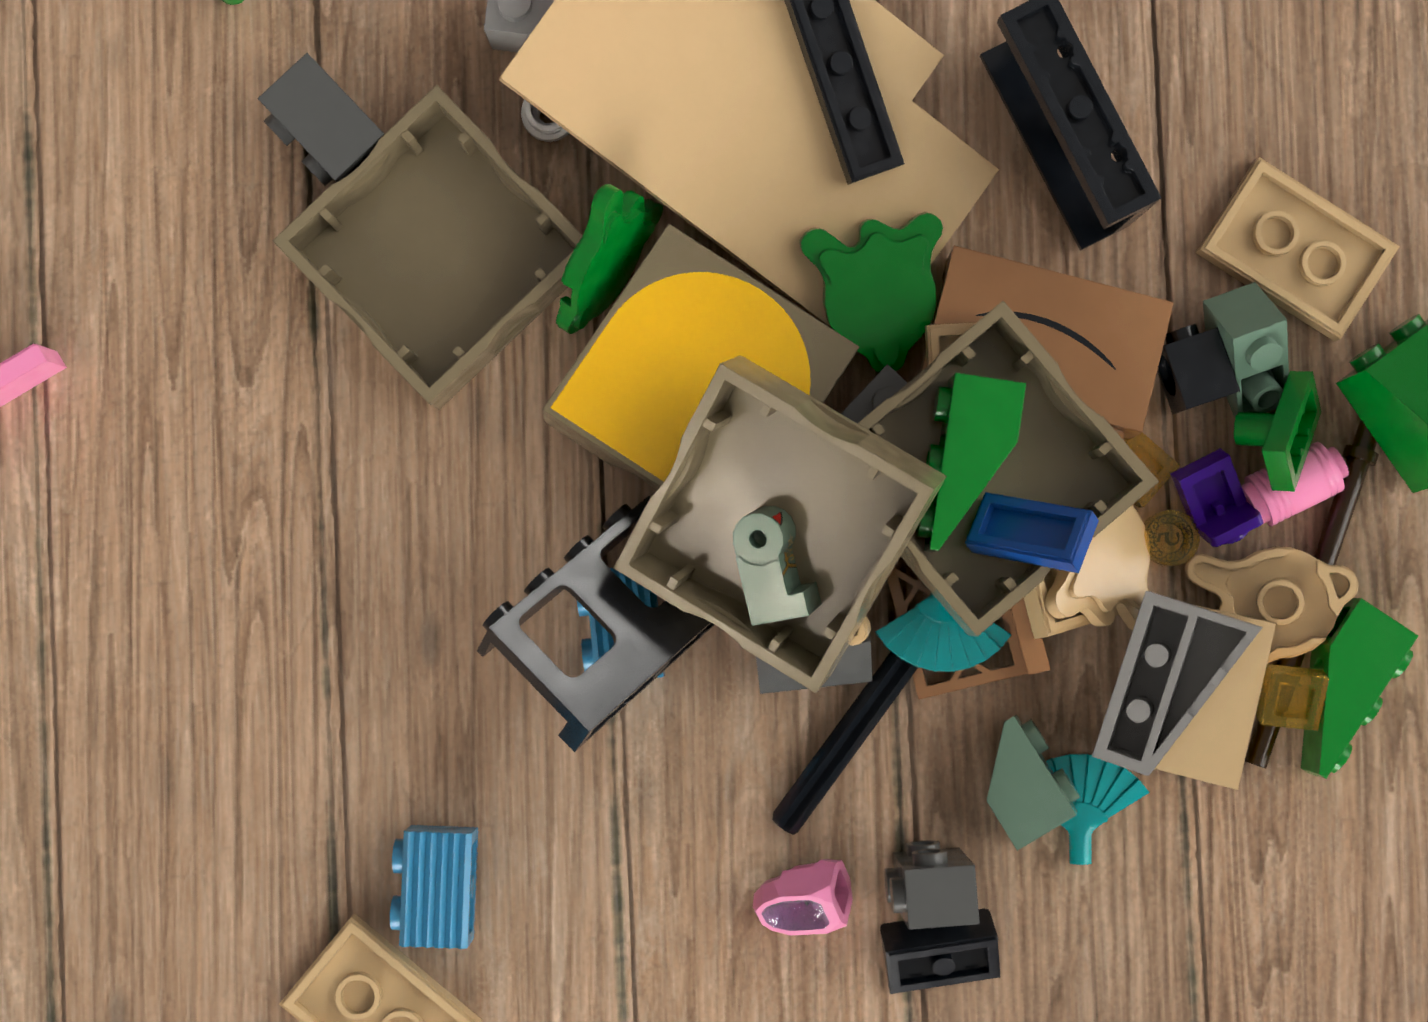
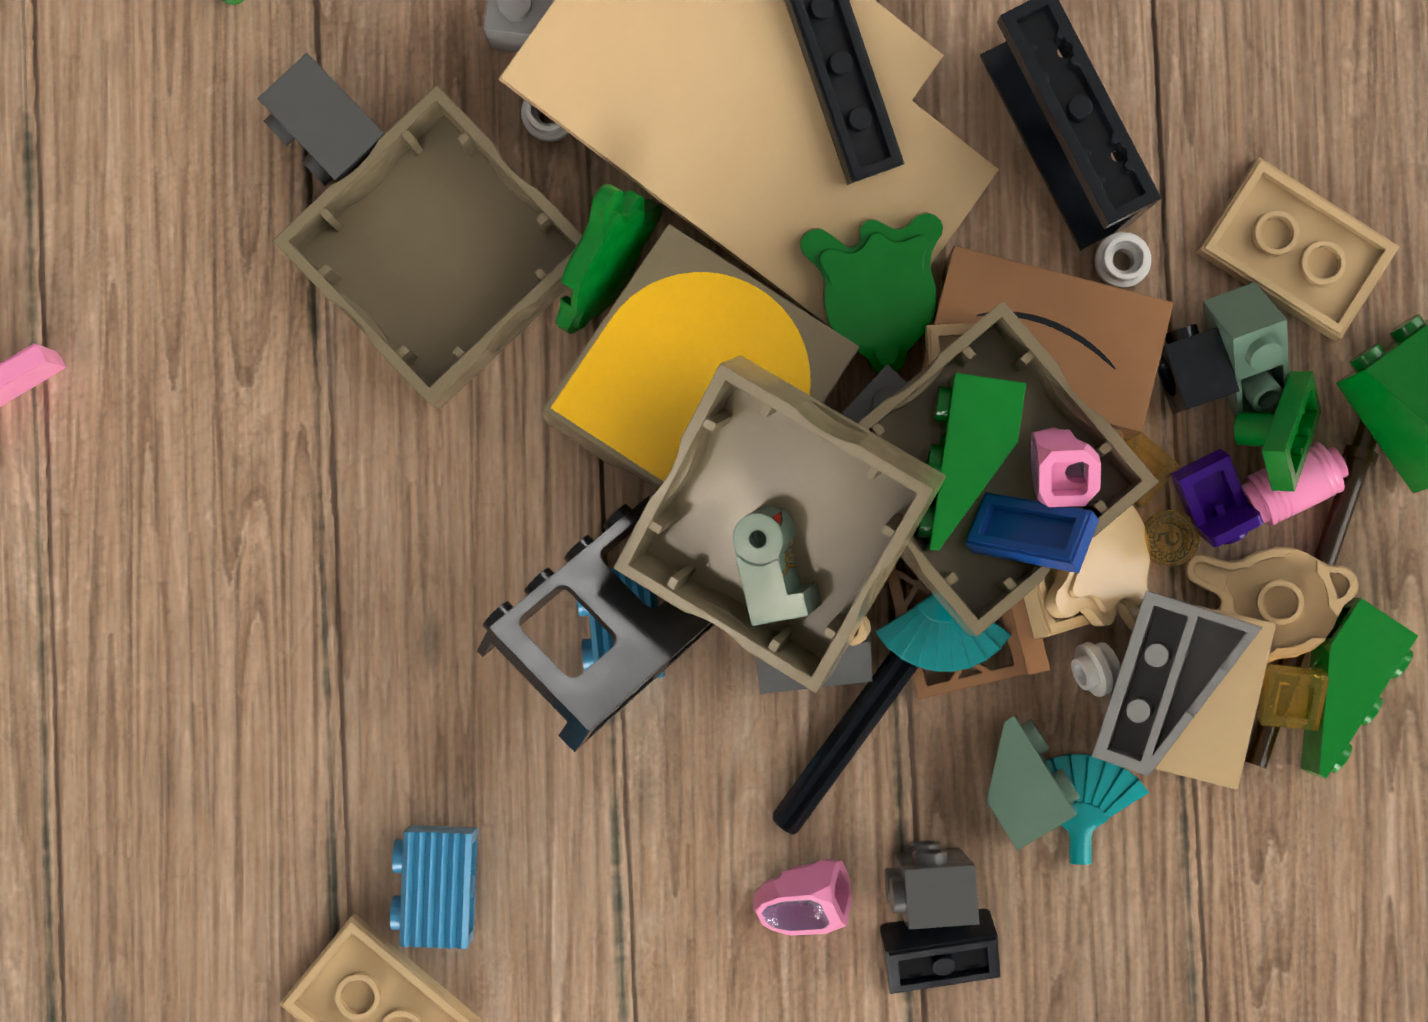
none -> bright pink rock [1030,427,1101,507]
none -> white plate [1071,641,1121,697]
none -> white plate [1094,232,1151,288]

